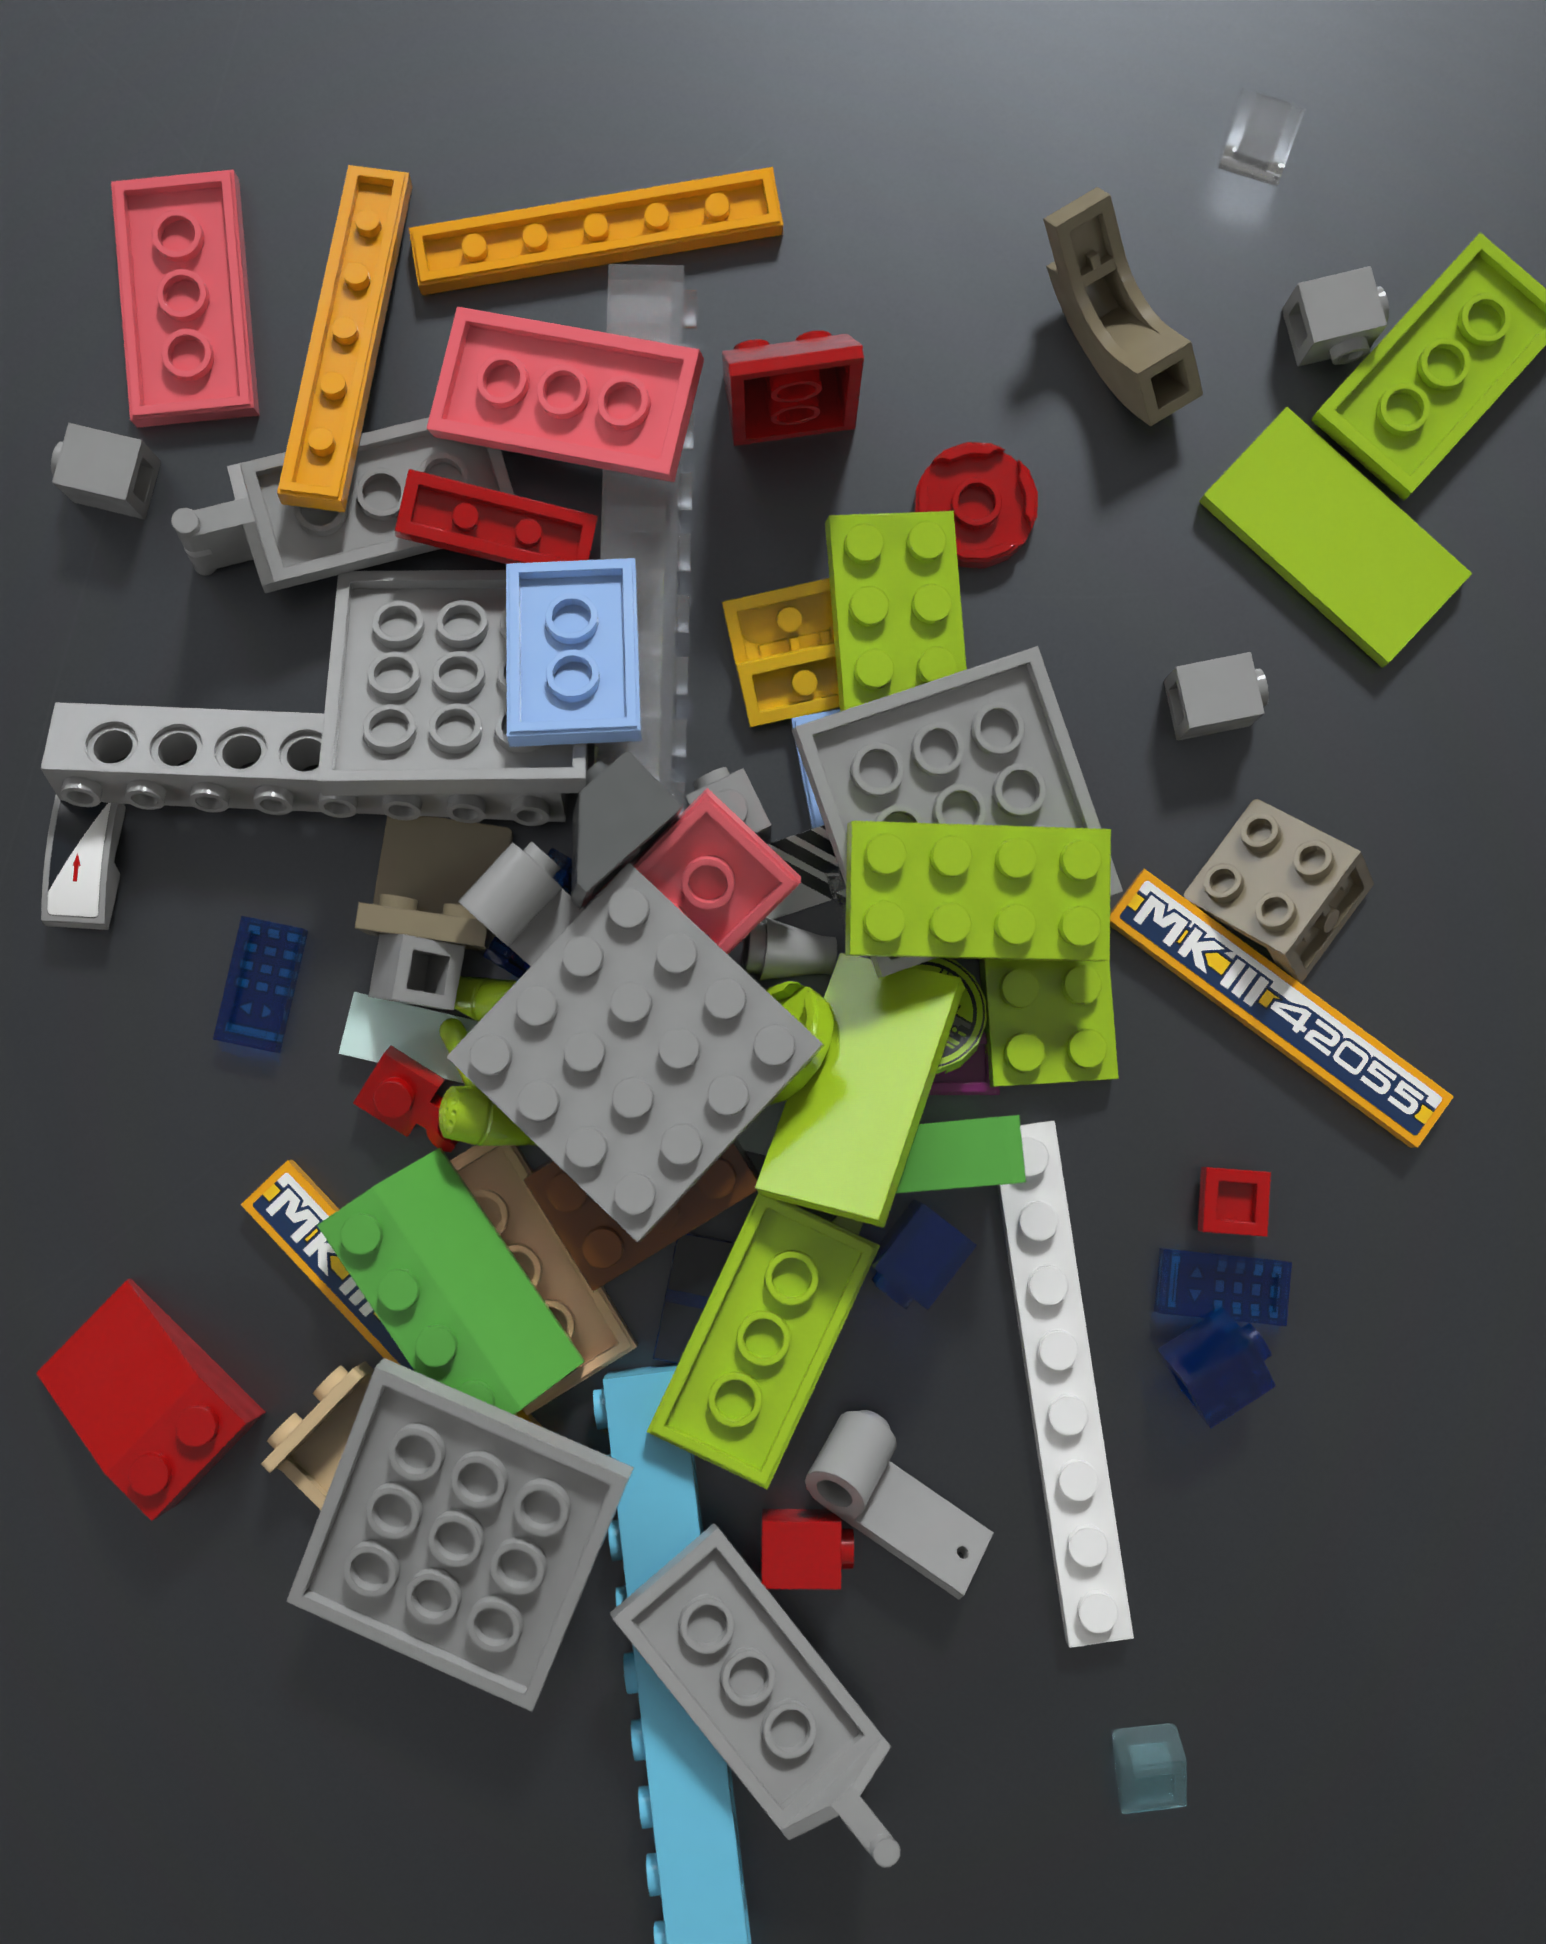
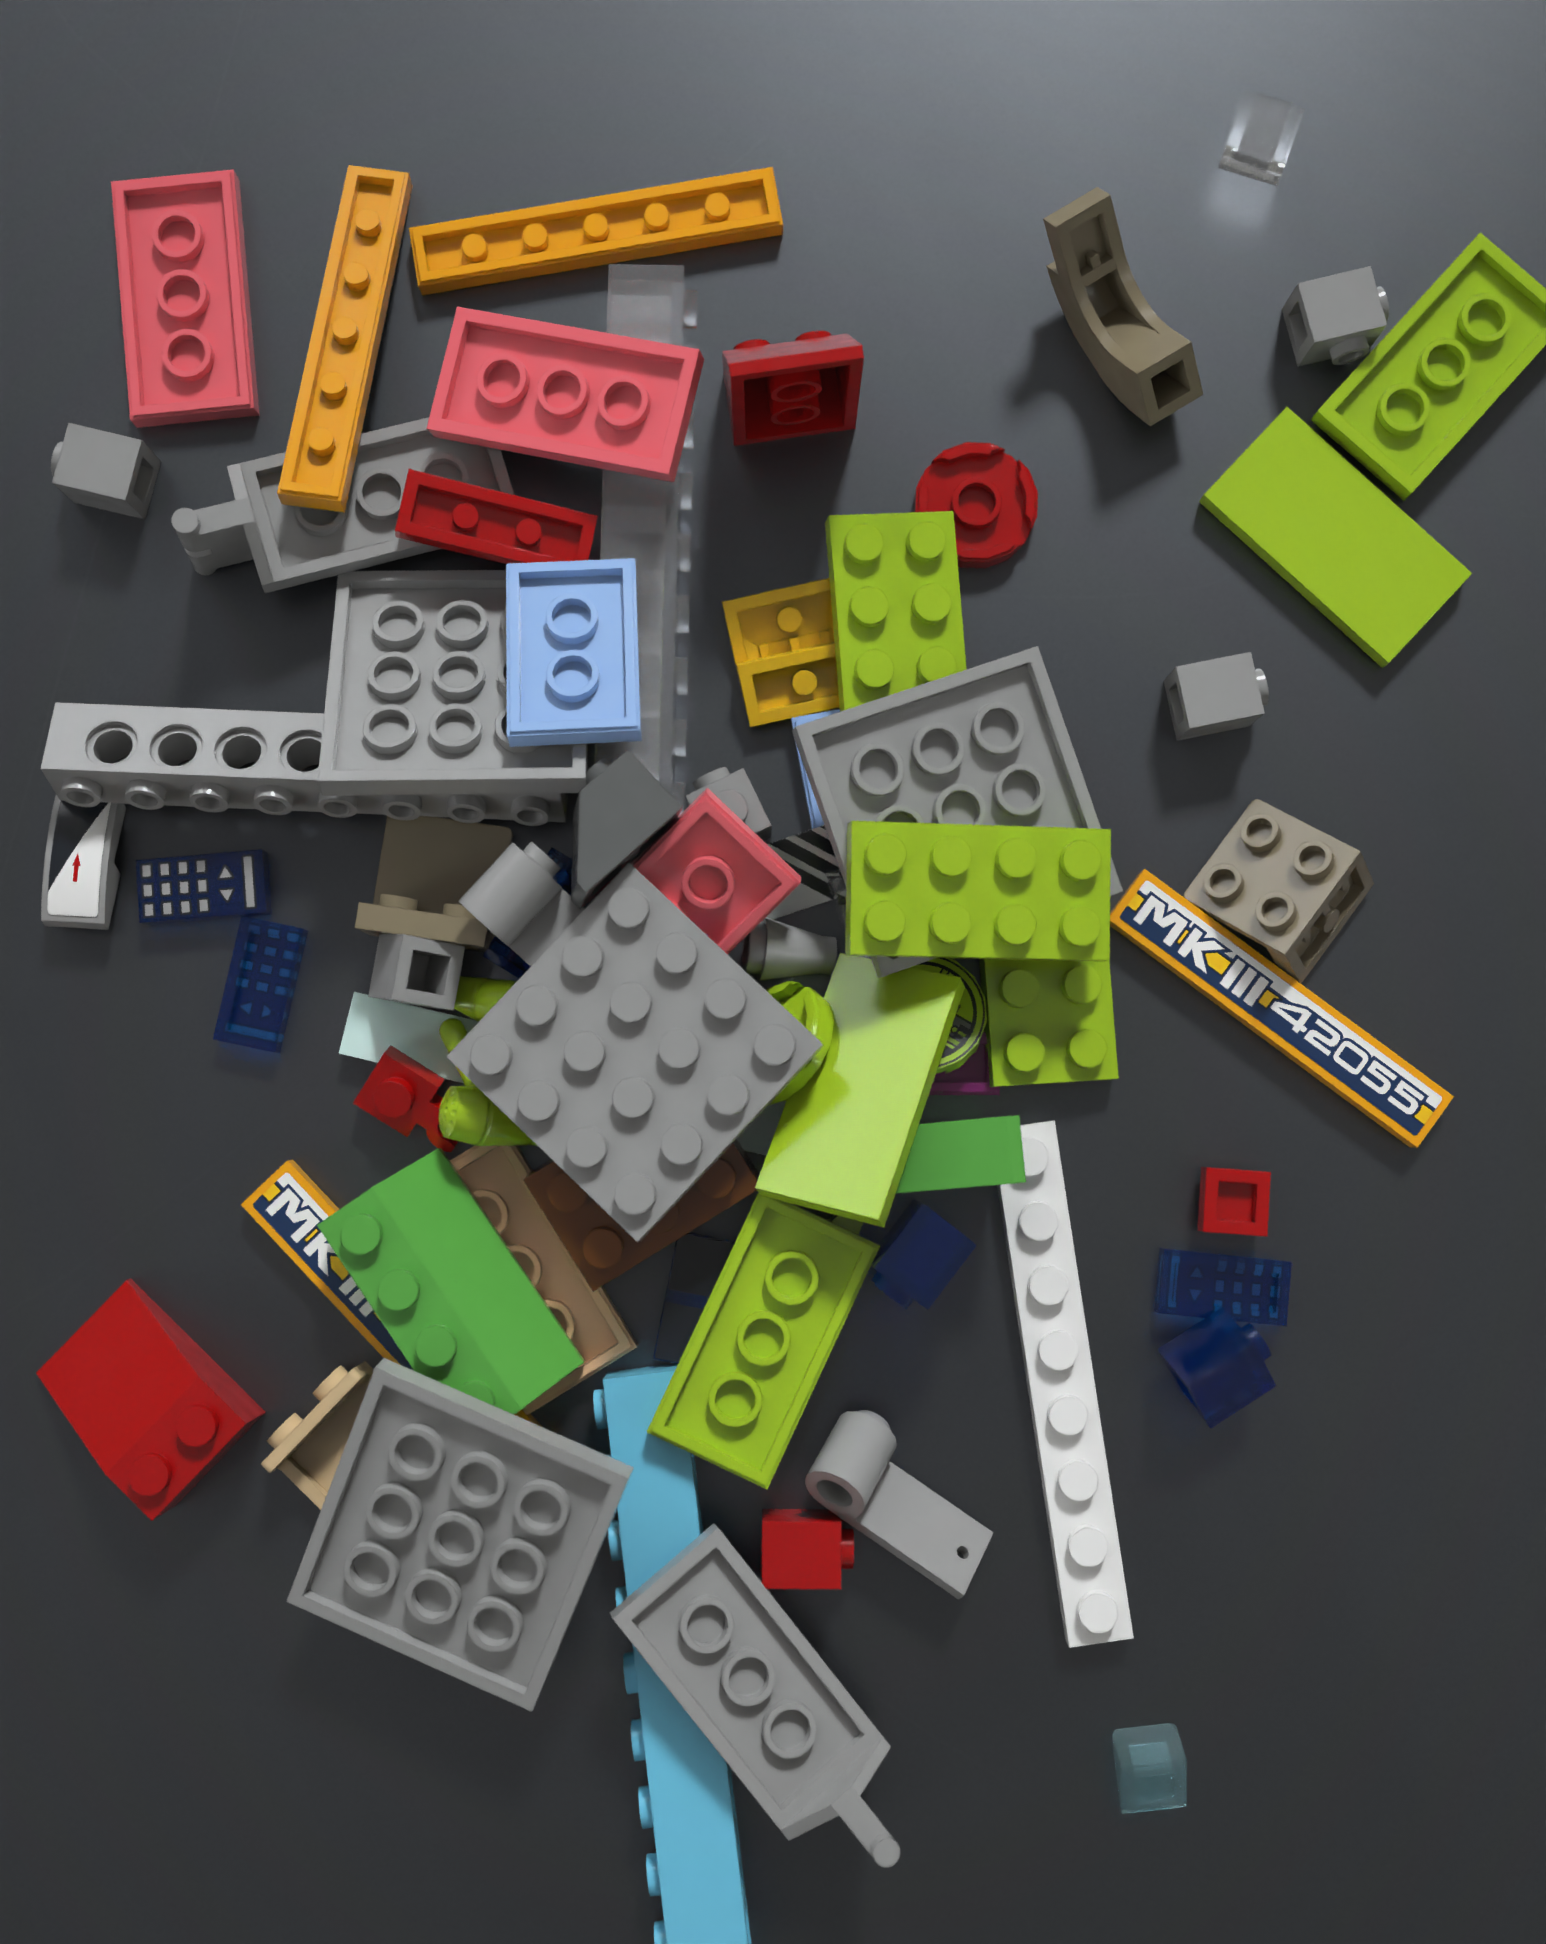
none -> clear blue tile [136,849,272,925]

